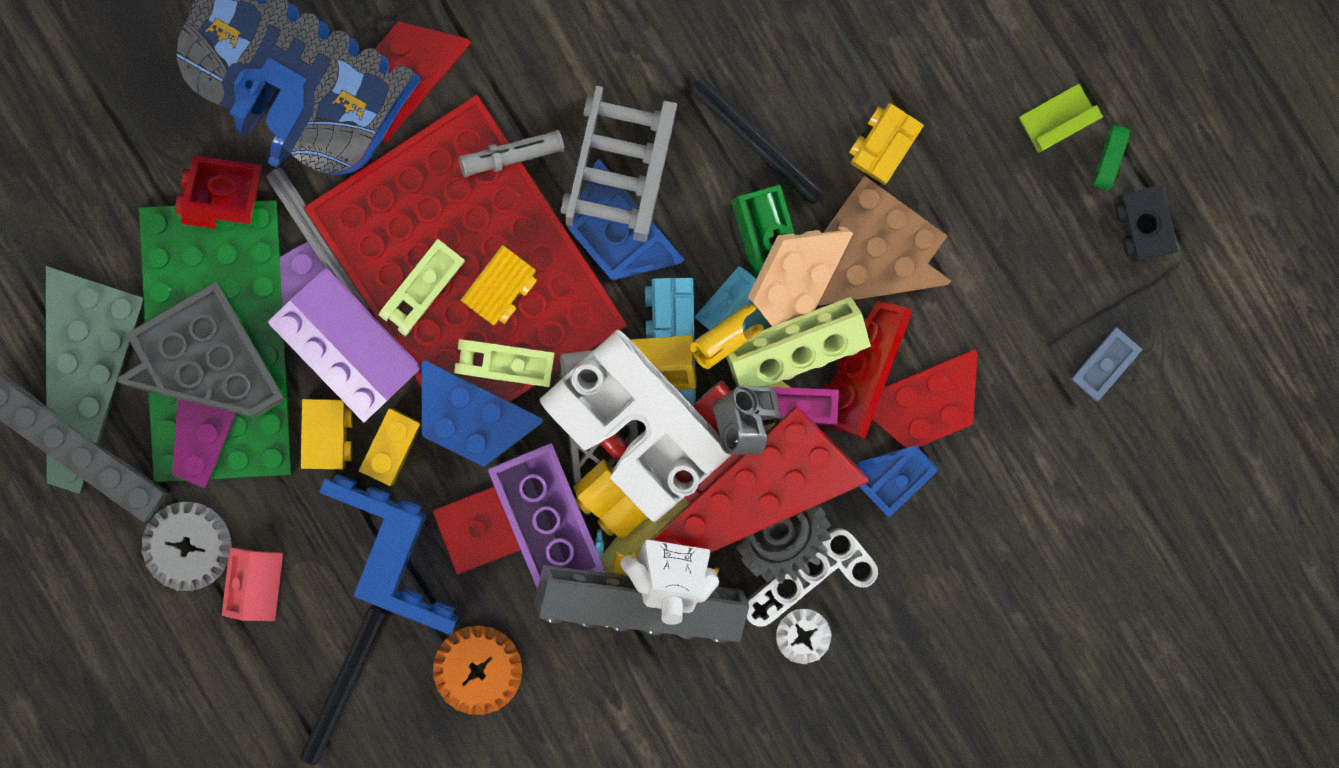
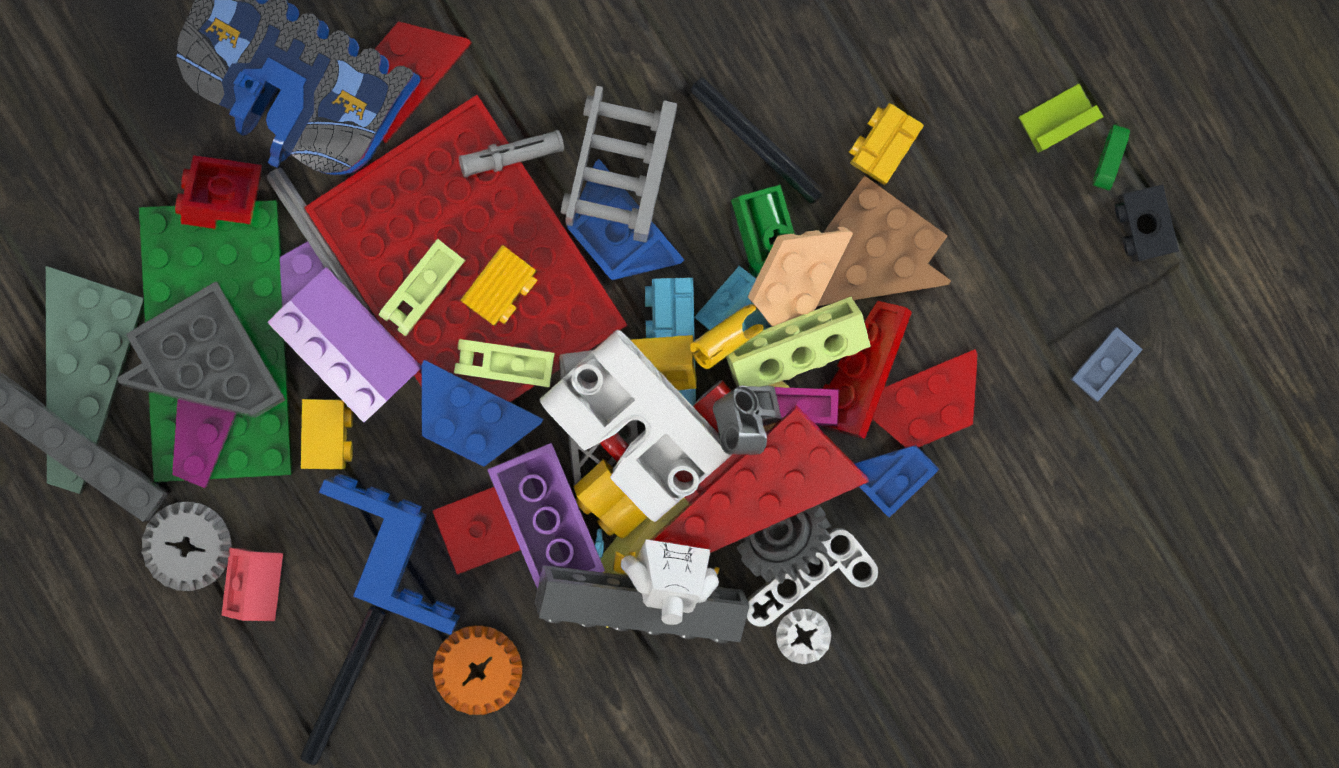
yellow brick [359,408,422,486] -> none

